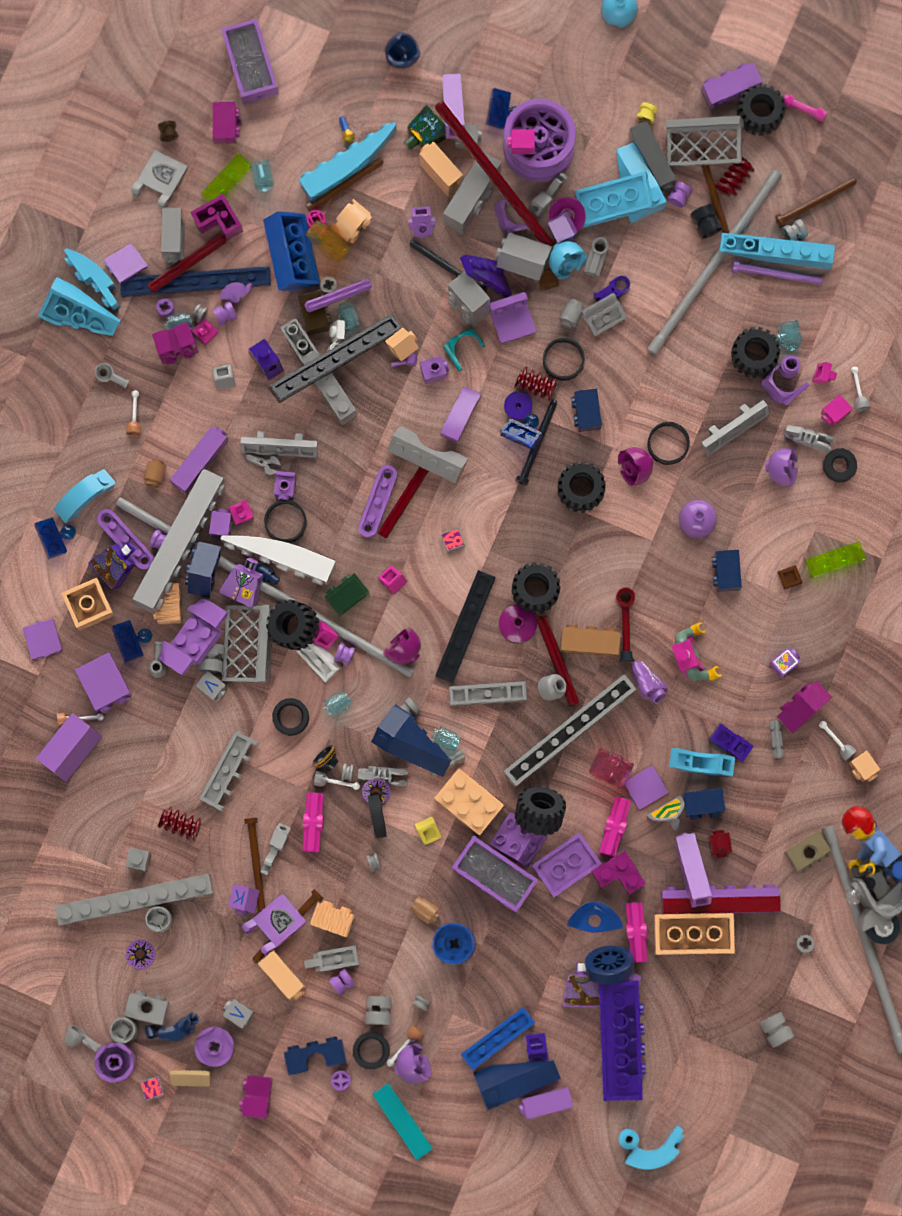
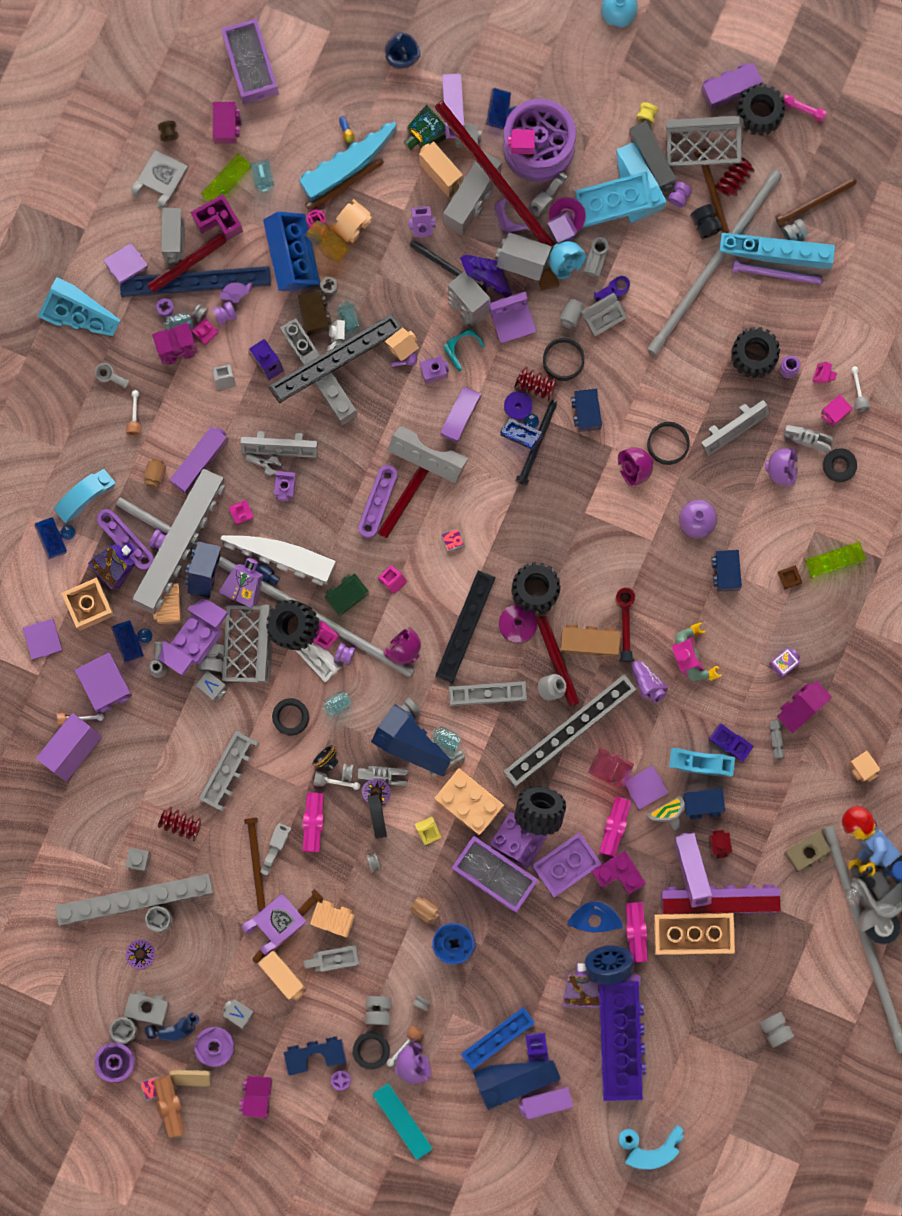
medium azure slope [64,248,120,311] -> none
light grey bar [64,1025,101,1053] -> none
medium lavender brick [209,509,233,538] -> none
medium lavender brick [228,884,260,915] -> none
black tyre [264,500,307,543] -> none
medium lavender axle [305,279,372,312] -> none
medium lavender wheel [329,969,356,996] -> none
black tyre [557,461,606,513] -> none
medium lavender helmet [761,365,810,405] -> none
clear light blue brick [776,320,803,351] -> none
light grey bush [796,935,814,953] -> none
hinge [819,721,857,762] -> none
none -> nougat piece [153,1075,185,1138]

